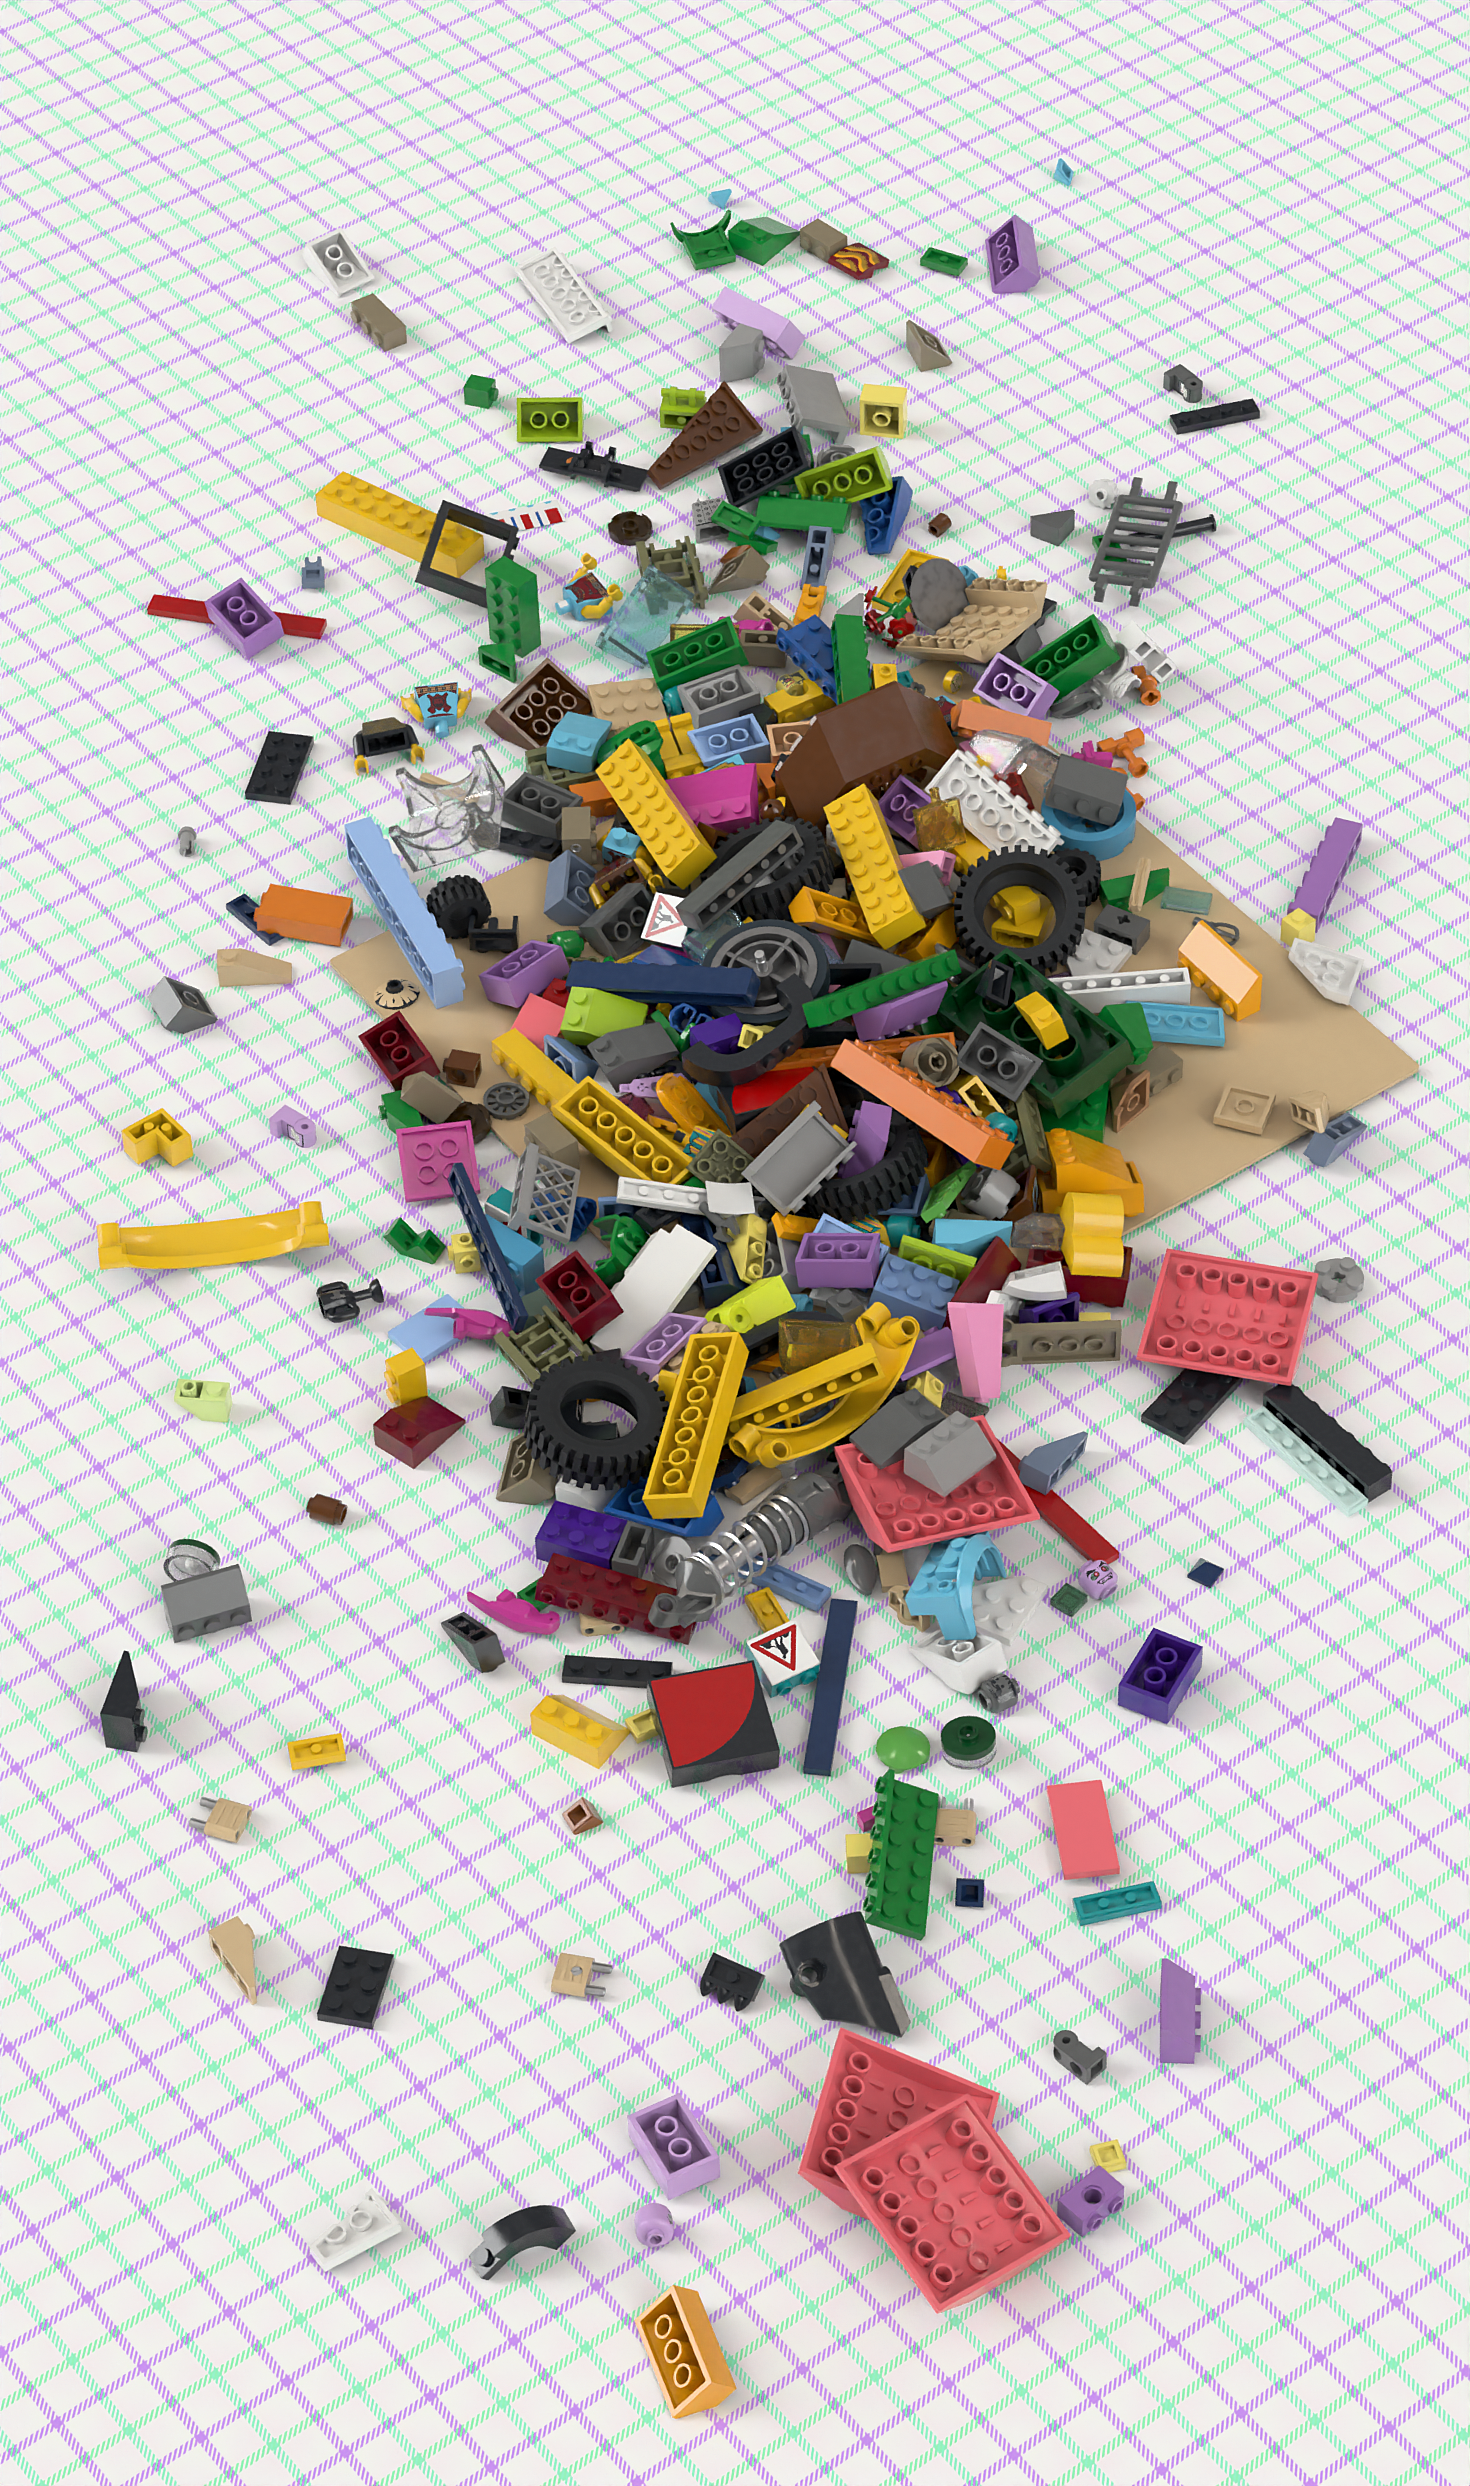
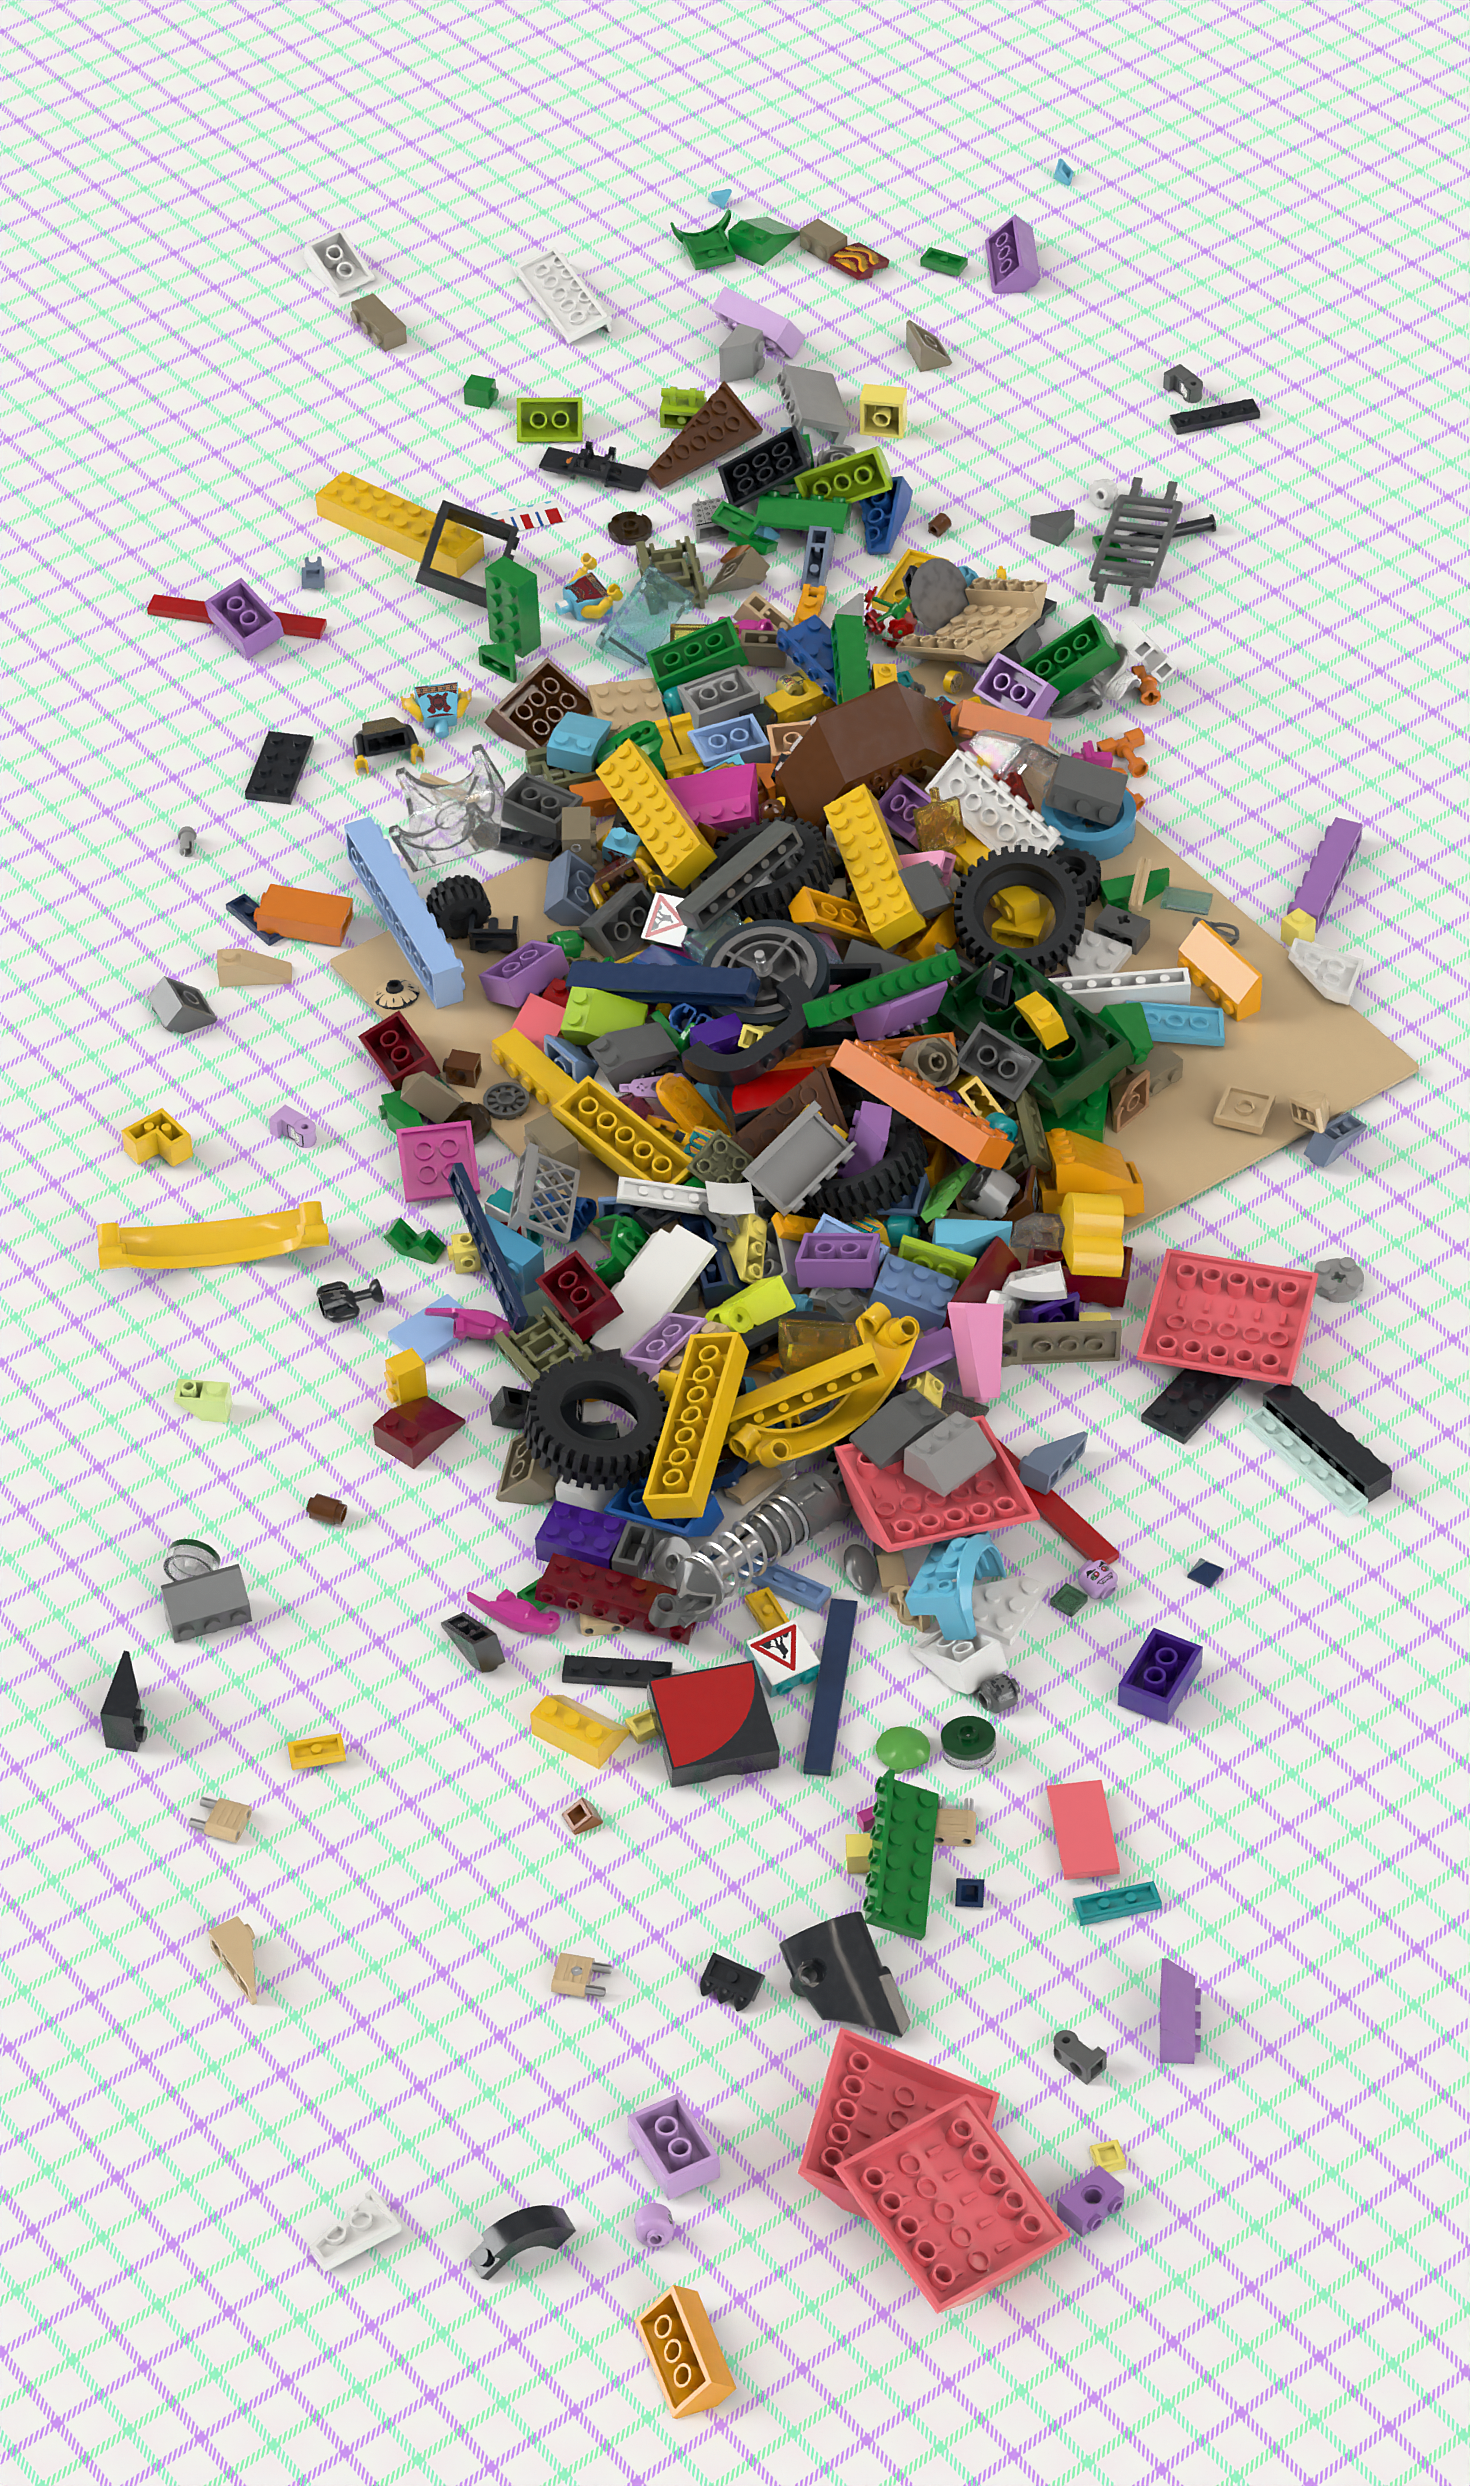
black plate [317,1945,395,2030] -> none

